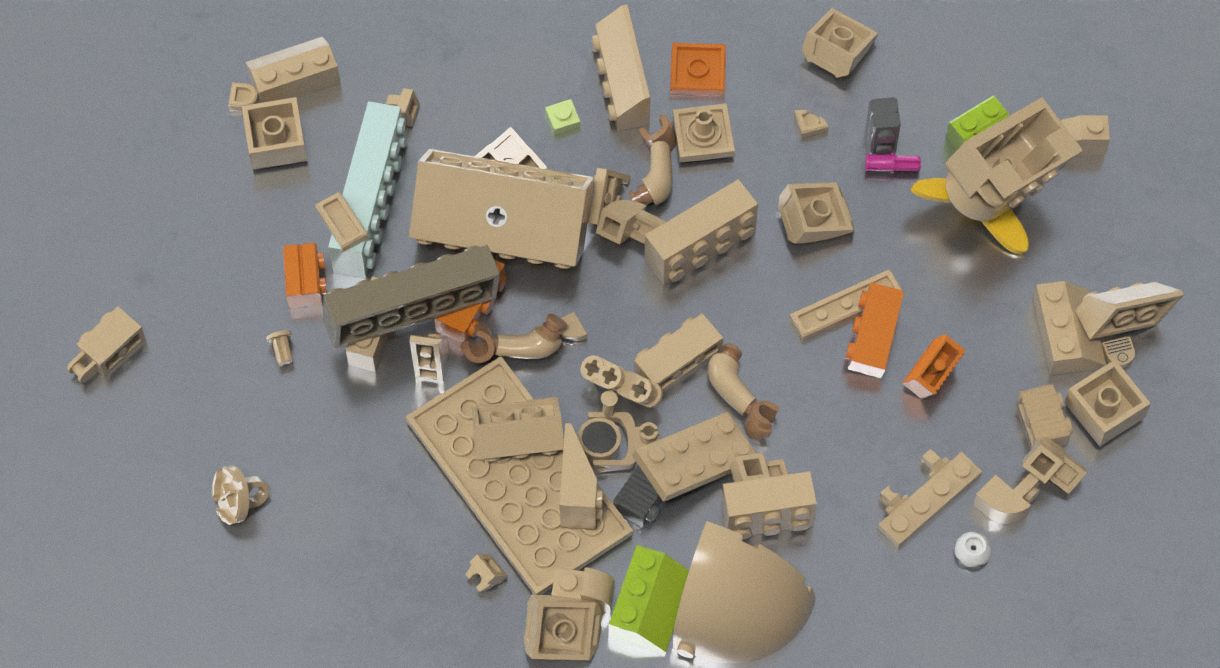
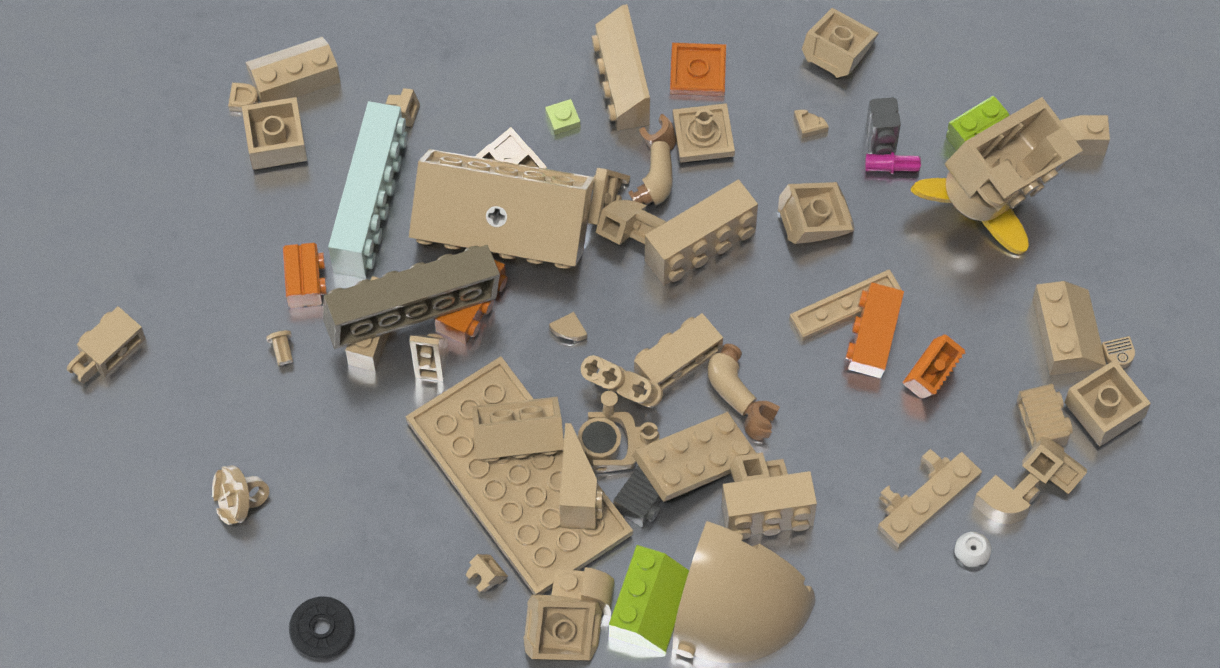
tan tile [315,192,368,252] -> none
piece [460,314,566,363] -> none
tan slope [1075,282,1184,339] -> none
none -> black wheel [289,596,354,658]

